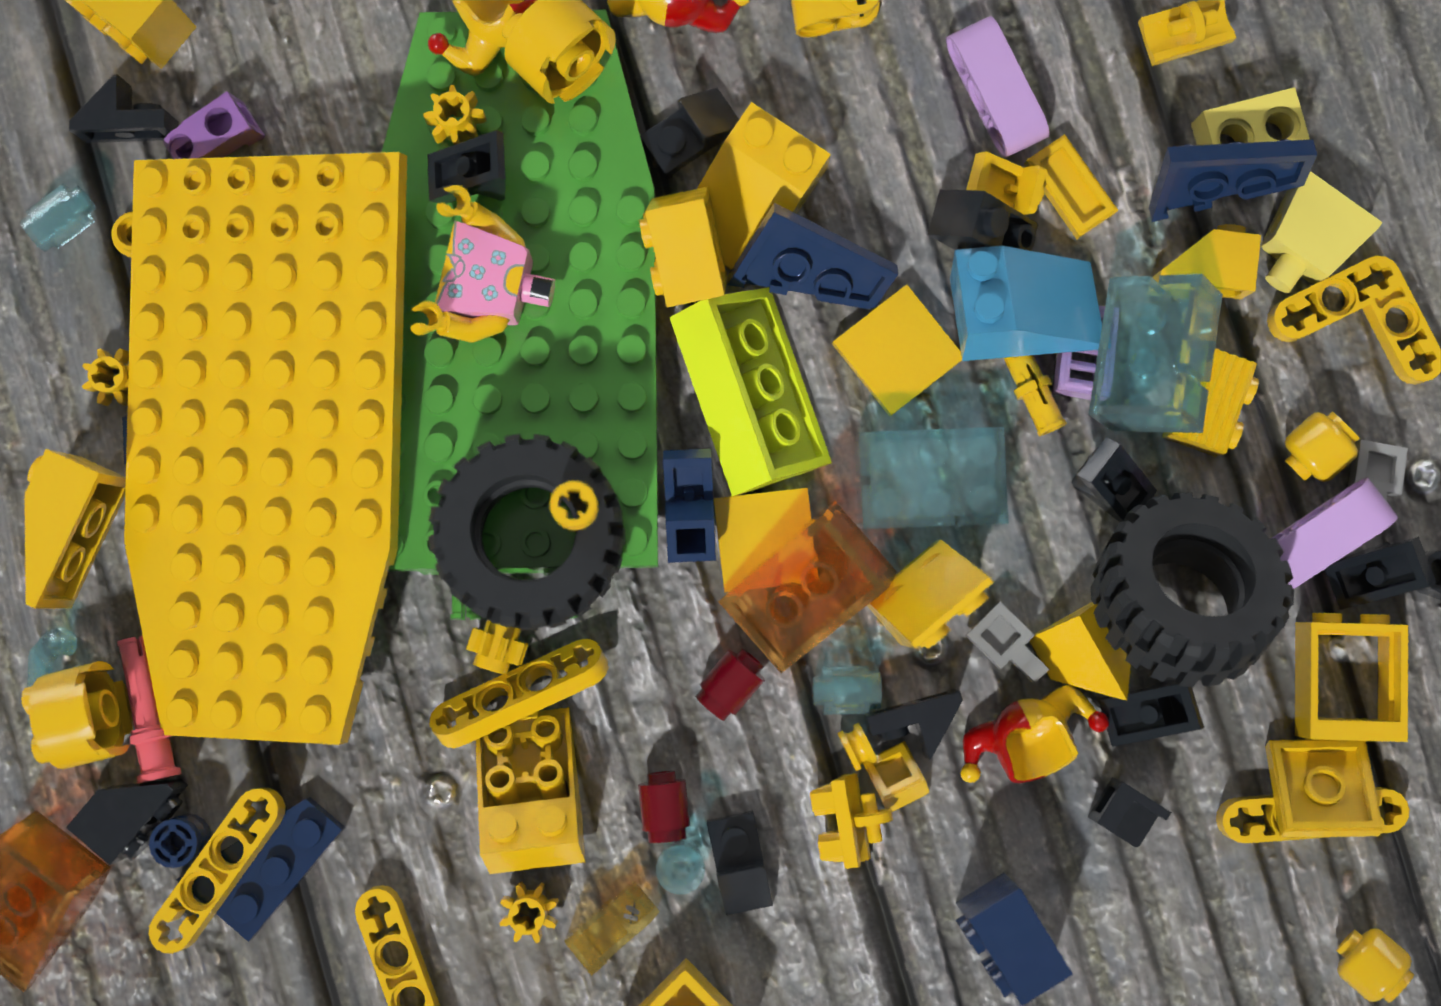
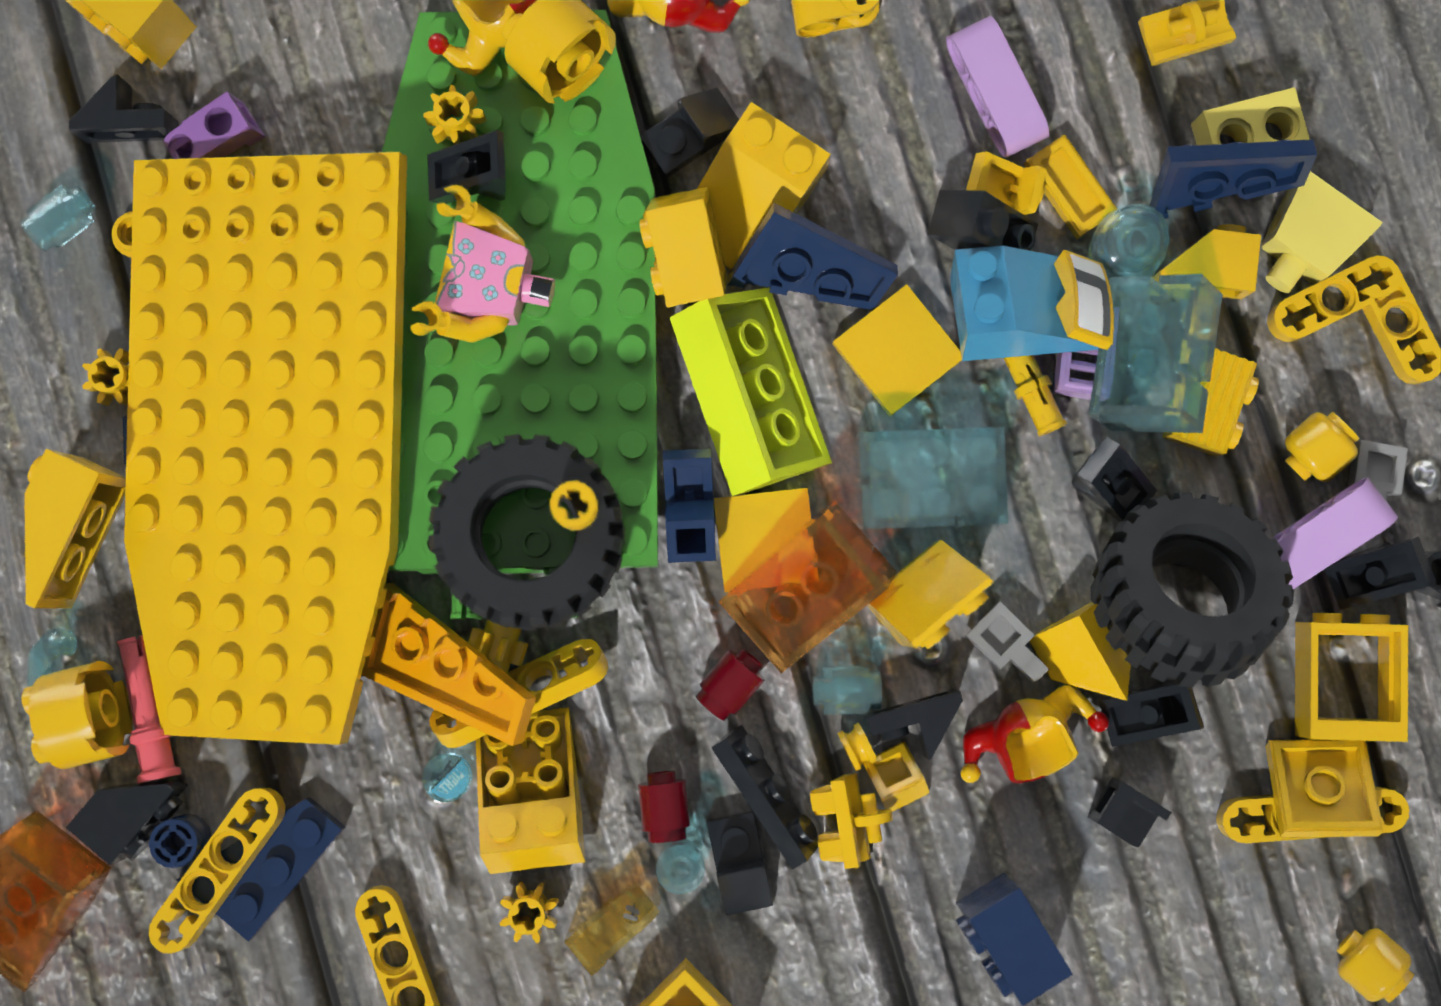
none -> light orange wing [361,583,536,746]
none -> clear light blue tile [422,753,472,802]
none -> black plate [711,724,818,870]
none -> slope [1054,249,1114,350]
none -> clear light blue hat [1088,204,1170,292]

